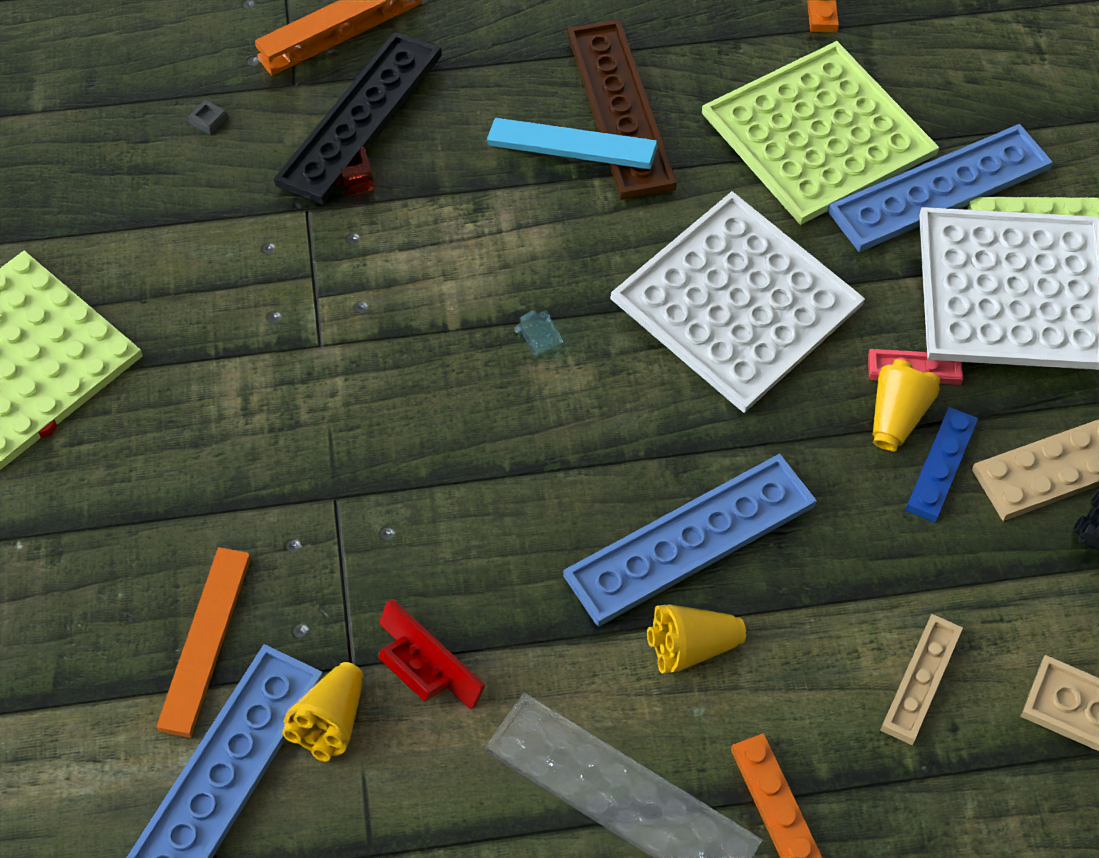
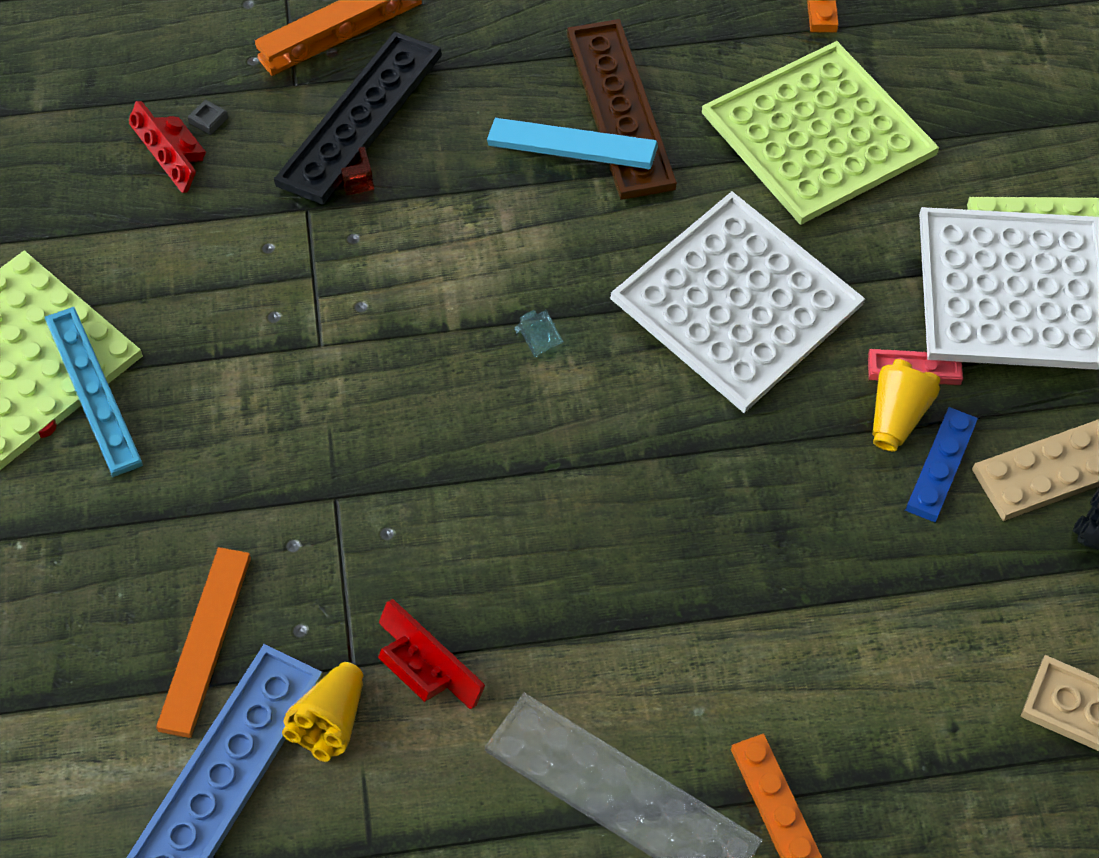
medium blue plate [563,453,817,627] -> none
yellow cone [647,604,746,674] -> none
medium blue plate [828,124,1053,252] -> none
tan plate [880,614,963,745] -> none
none -> medium azure tile [45,307,143,477]
none -> red bracket [129,101,206,193]

